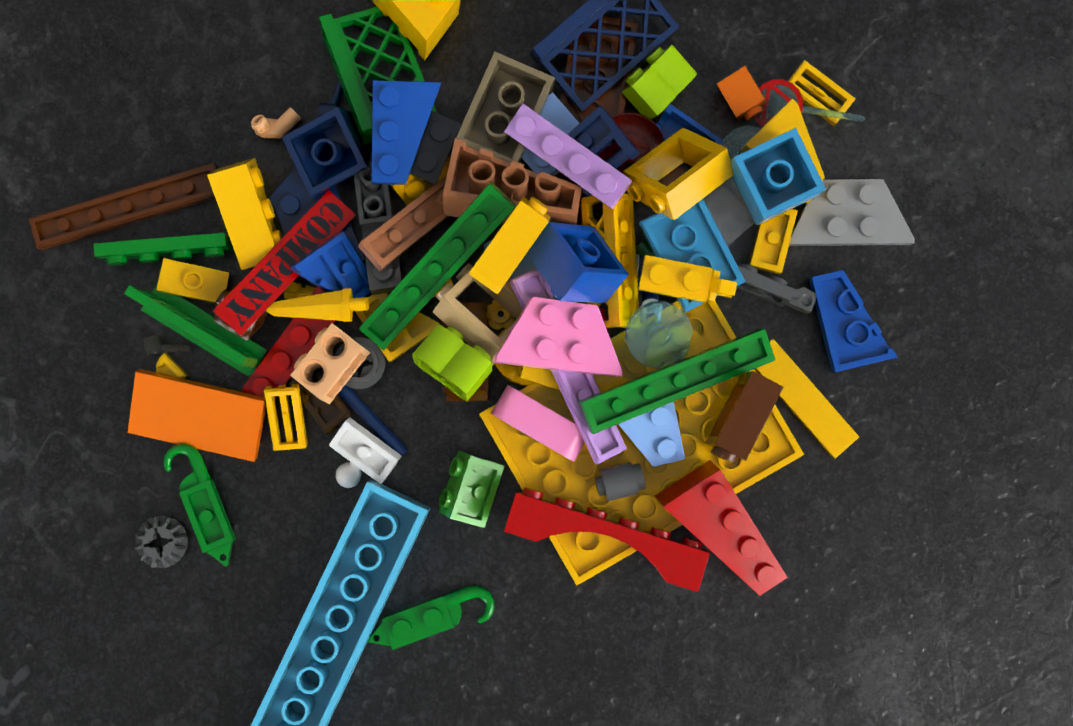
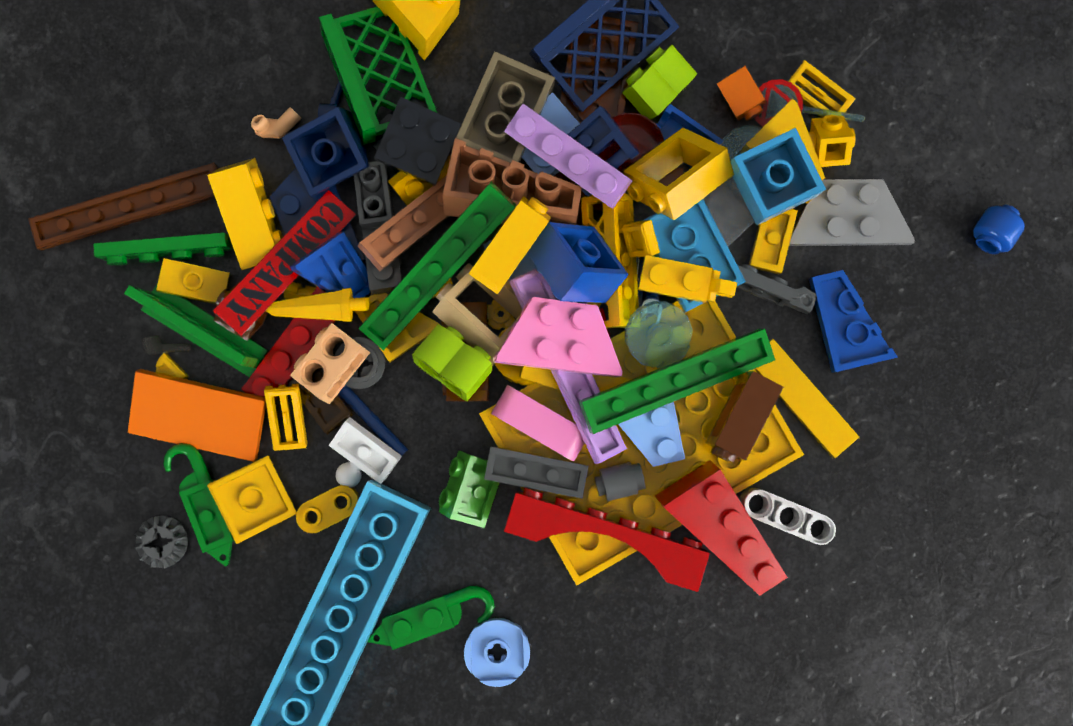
blue wing [372,80,441,185] -> none
none -> yellow tile [207,456,297,544]
none -> yellow plate [296,485,359,533]
none -> light blue plate [464,618,530,687]
none -> dark grey plate [484,446,589,499]
none -> yellow tile [621,220,660,258]
none -> white beam [739,488,836,545]
none -> yellow brick [808,115,855,167]
none -> blue head [973,205,1025,255]

